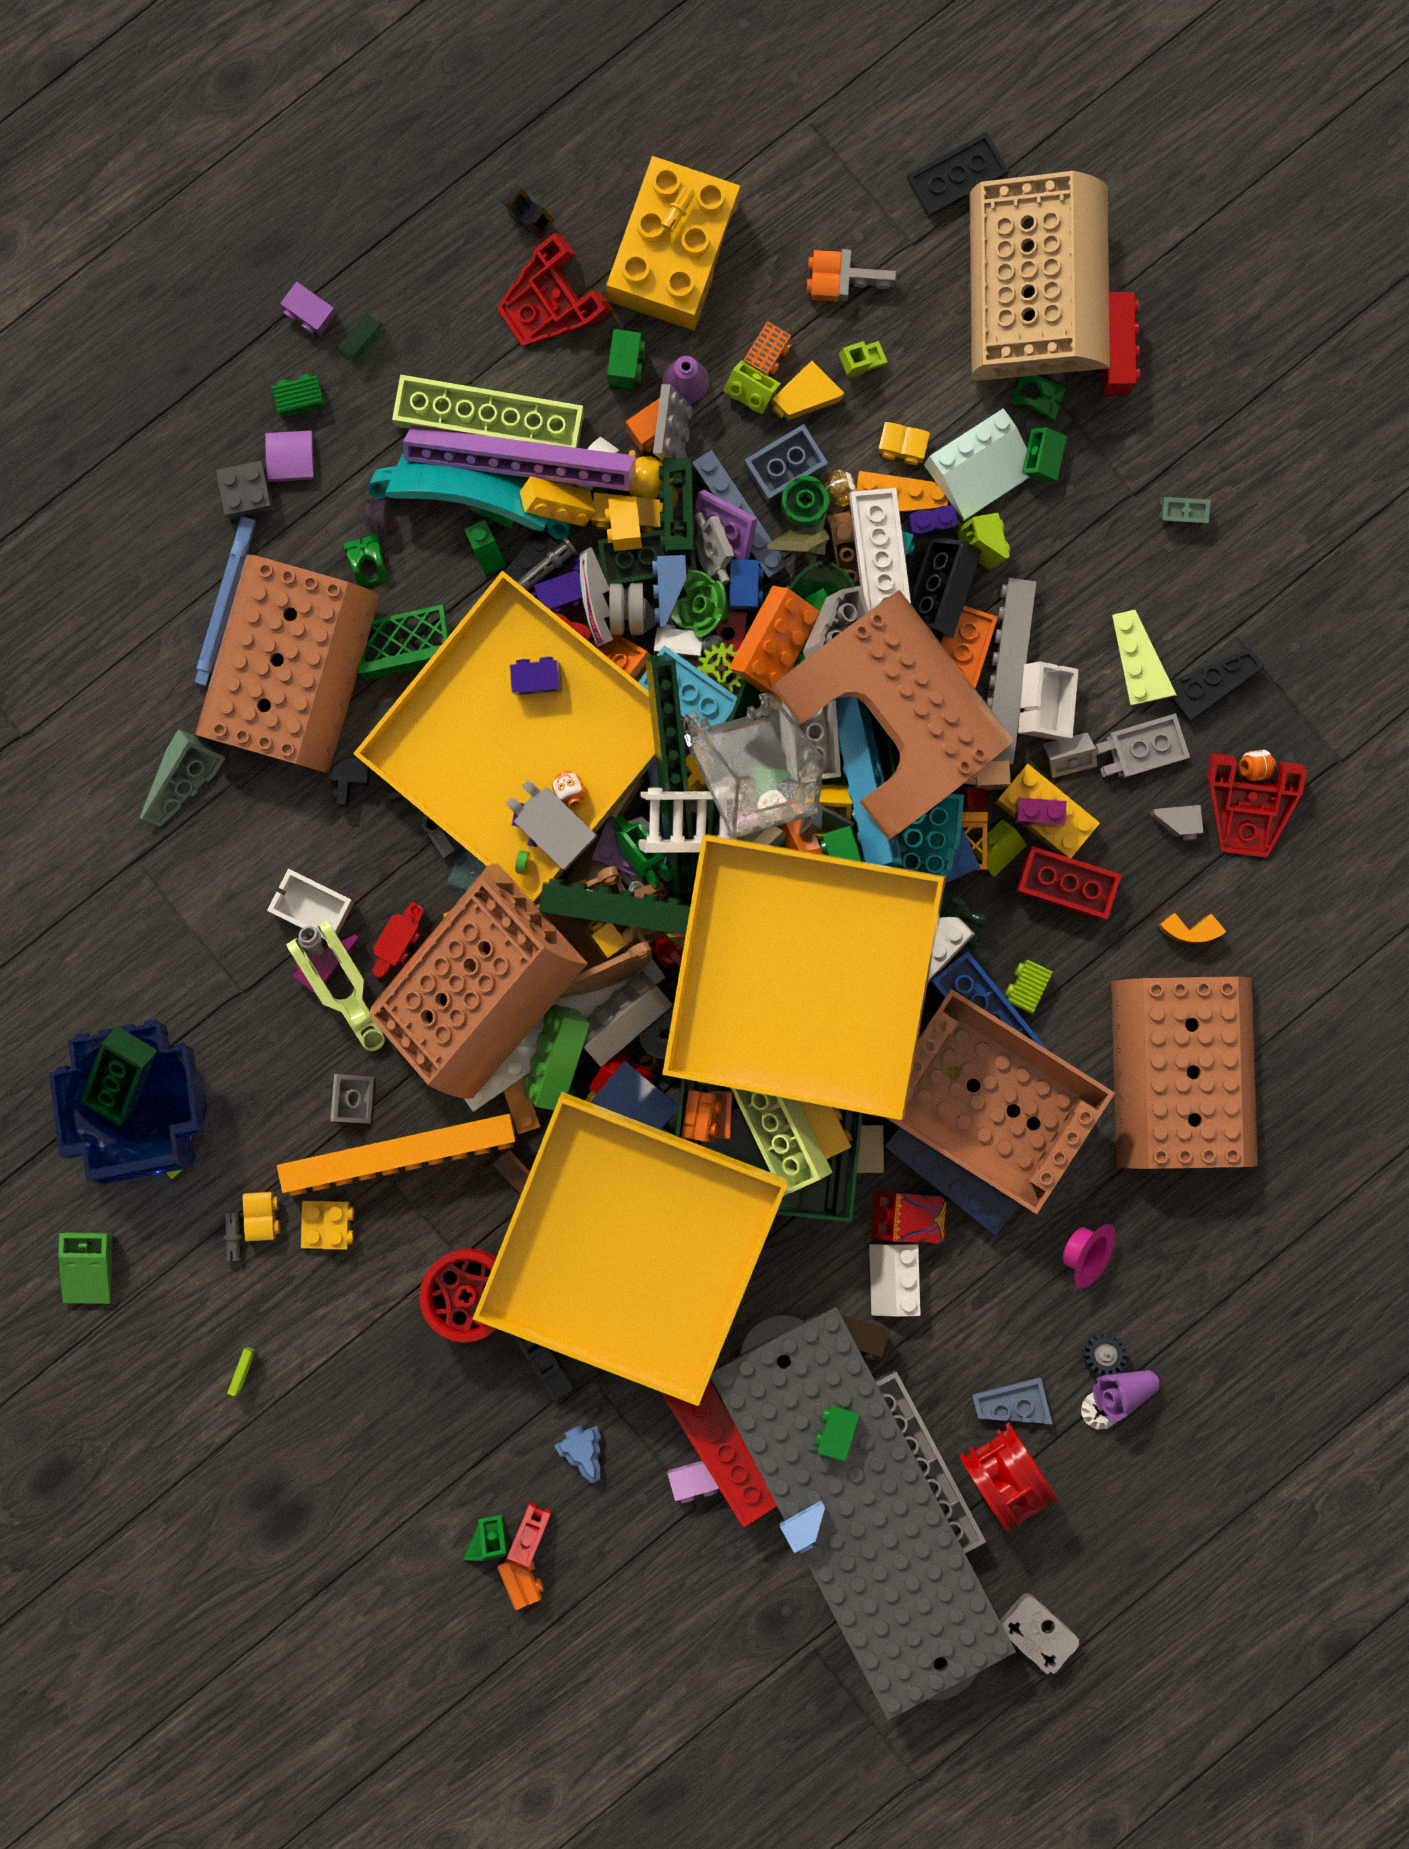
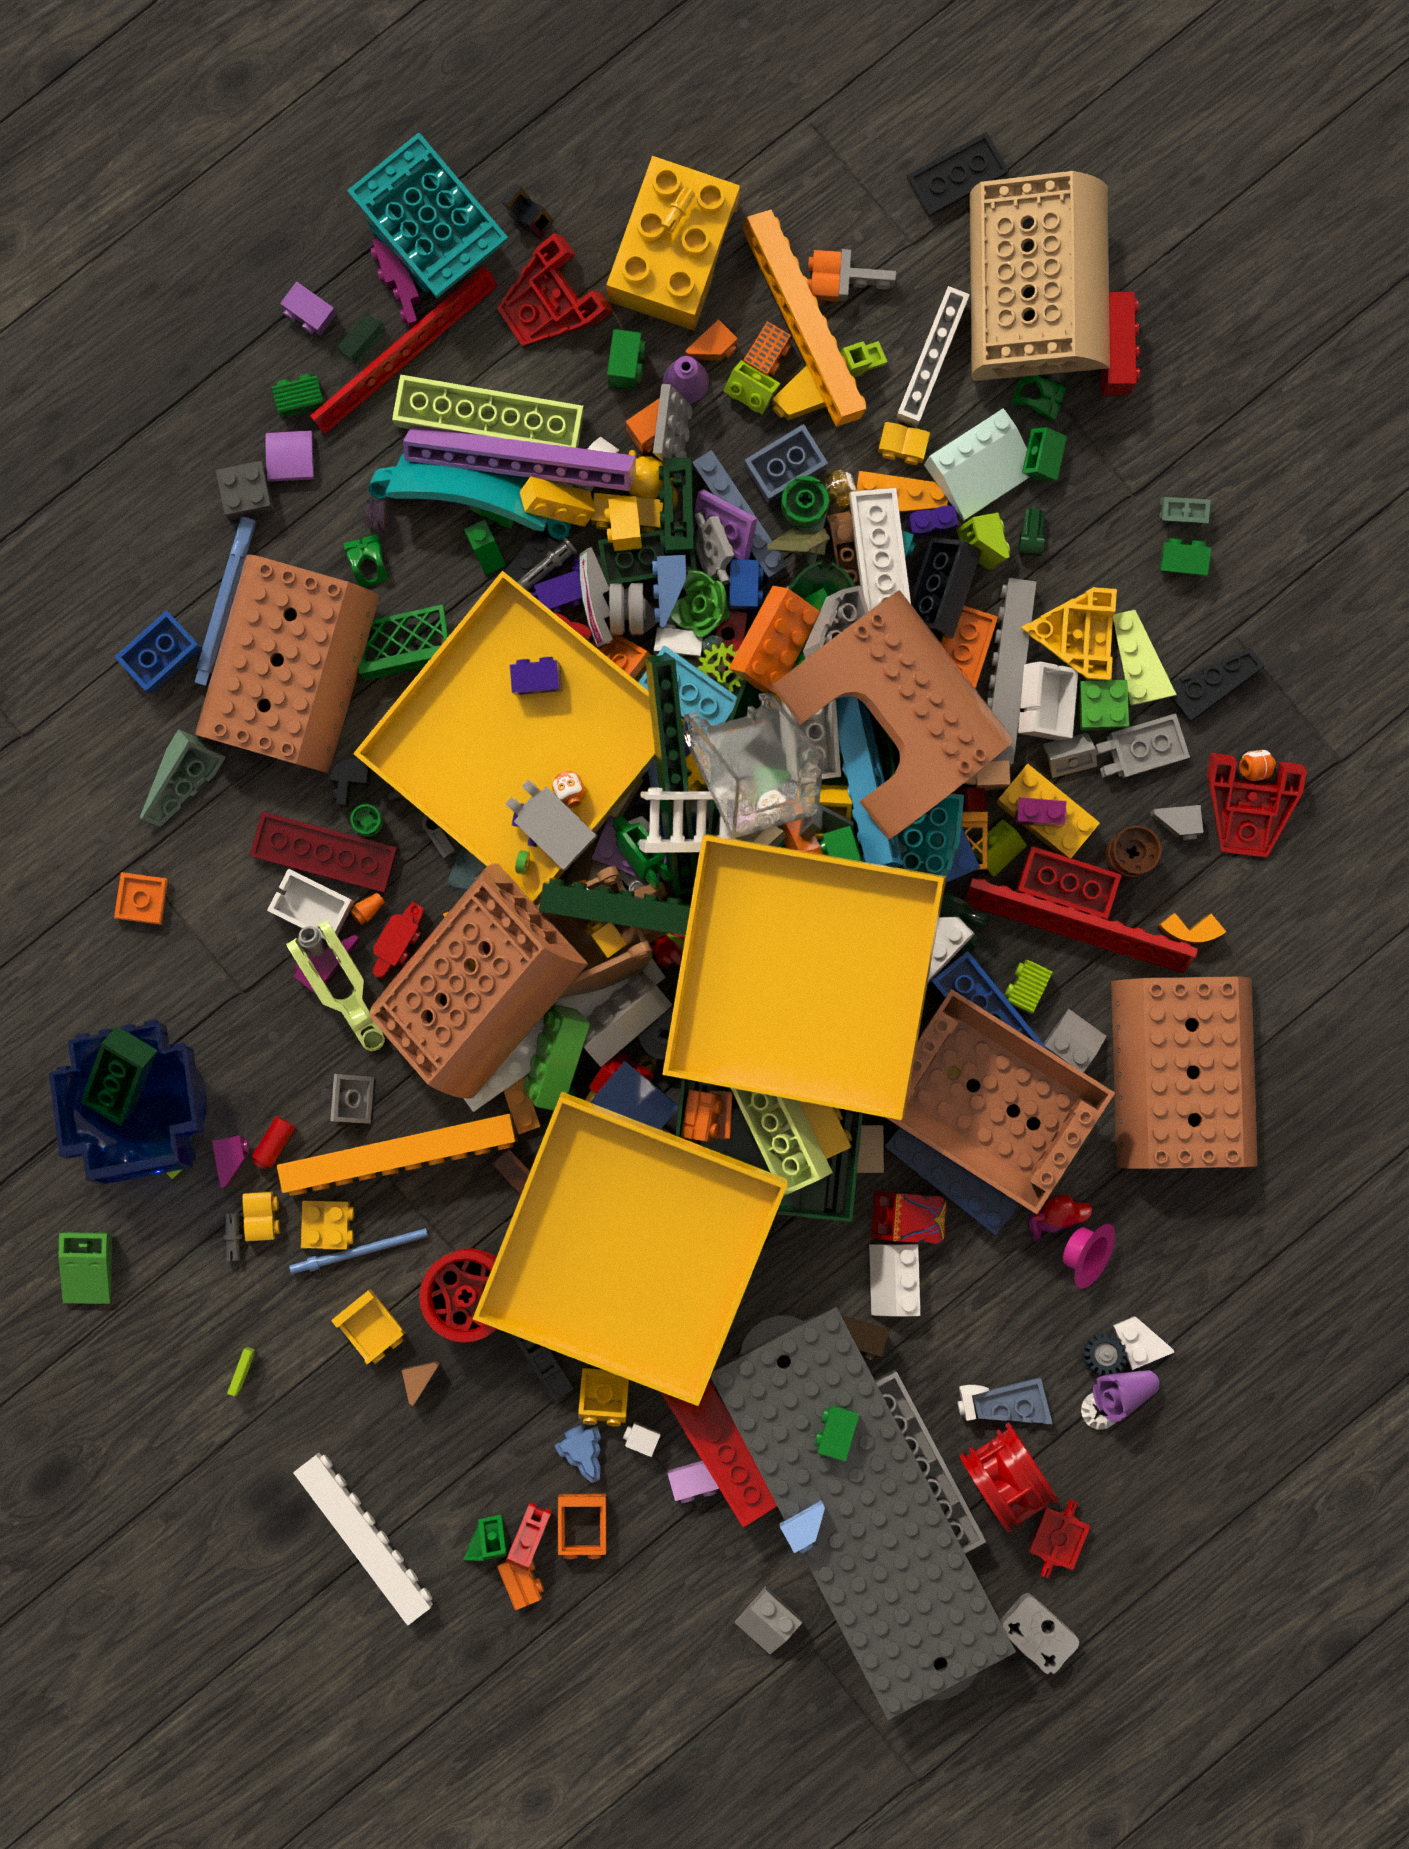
none -> orange plate [114,872,169,925]
none -> blue brick [115,610,202,695]
none -> magenta slope [212,1135,250,1187]
none -> dark red plate [249,811,398,893]
none -> red brick [252,1116,296,1170]
none -> medium blue bar [289,1228,429,1274]
none -> white brick [293,1453,433,1625]
none -> red plate [310,266,498,434]
none -> yellow panel [331,1289,406,1364]
none -> teal wedge [347,133,508,298]
none -> orange cone [349,892,385,925]
none -> green wheel [351,804,384,837]
none -> magenta slope [370,238,421,329]
none -> medium nougat slope [402,1361,440,1406]
none -> orange window [558,1494,607,1559]
none -> yellow plate [578,1368,629,1427]
none -> white brick [623,1422,661,1457]
none -> orange slope [685,319,738,361]
none -> light grey slope [734,1586,802,1654]
none -> light orange brick [742,210,866,427]
none -> white brick [896,286,970,428]
none -> white plate [957,1385,989,1421]
none -> red plate [962,878,1198,974]
none -> dark green piece [1018,508,1045,556]
none -> yellow wedge [1021,587,1117,681]
none -> red plate [1028,1499,1090,1578]
none -> red hair [1029,1194,1092,1242]
none -> light grey slope [1043,1009,1106,1073]
none -> bright green brick [1077,680,1129,731]
none -> reddish brown wheel [1105,825,1162,879]
none -> white wing [1113,1316,1174,1370]
none -> green brick [1160,538,1211,575]

